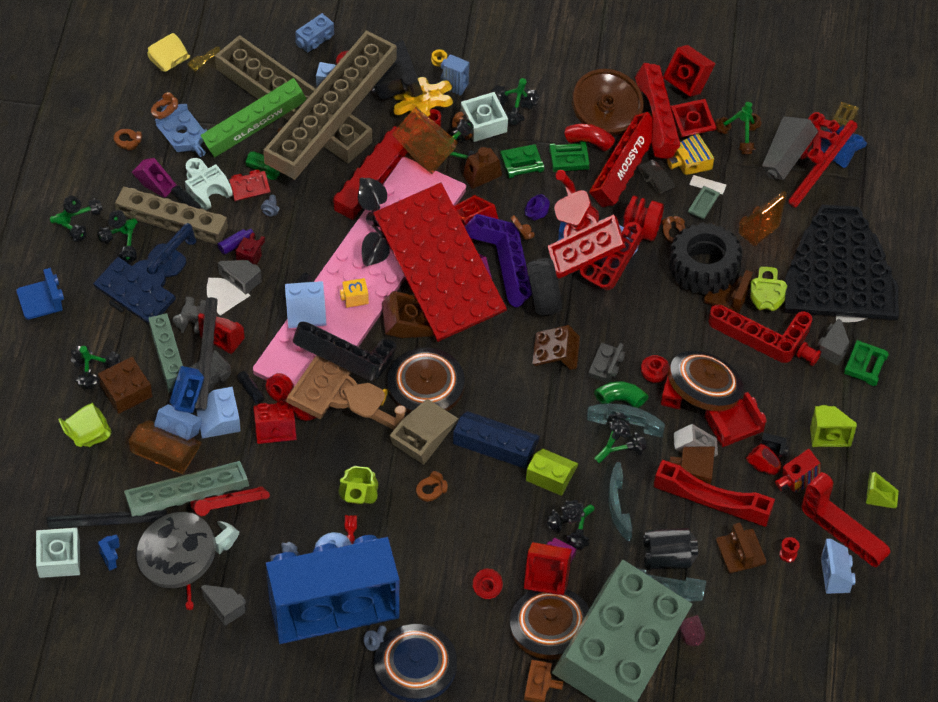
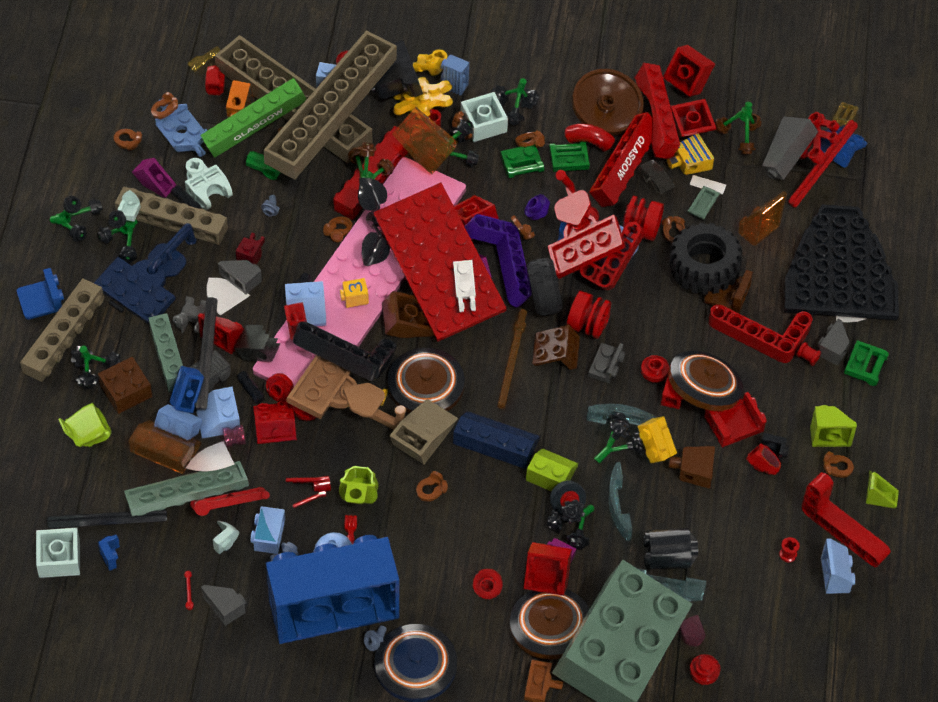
dark grey dish [137,512,216,588] -> none
light yellow piece [147,33,190,72] -> none
dark purple cylinder [217,229,254,255] -> none
red bracket [229,170,271,202] -> none
medium blue brick [295,13,334,53] -> none
reddish brown torso [463,147,502,189] -> none
green cylinder [594,381,649,409] -> none
red arch [654,459,775,527] -> none
light grey slope [674,424,718,457] -> none
reddish brown bracket [716,523,766,574] -> none
lime piece [750,267,787,311] -> none
red torso [775,449,821,493] -> none
none -> dark tan brick [20,278,104,382]
none -> light aqua plate [117,190,141,221]
none -> white sticker [186,441,234,471]
none -> red rock [205,65,225,95]
none -> clear pink wheel [223,425,246,447]
none -> orange torso [226,80,254,118]
none -> pearl dark grey piece [234,325,280,361]
none -> light blue brick [251,506,285,554]
none -> red hips [284,302,307,340]
none -> red plant [286,476,331,508]
none -> dark orange piece [323,217,352,242]
none -> reddish brown plant [348,143,394,179]
none -> yellow plate [413,54,443,76]
none -> white hinge [453,260,476,312]
none -> clear orange bar [497,309,527,409]
none -> dark orange piece [515,130,545,148]
none -> black wheel [550,481,586,516]
none -> red wheel [567,290,612,339]
none -> yellow brick [637,416,677,463]
none -> red plate [690,654,720,685]
none -> dark orange piece [823,451,854,478]

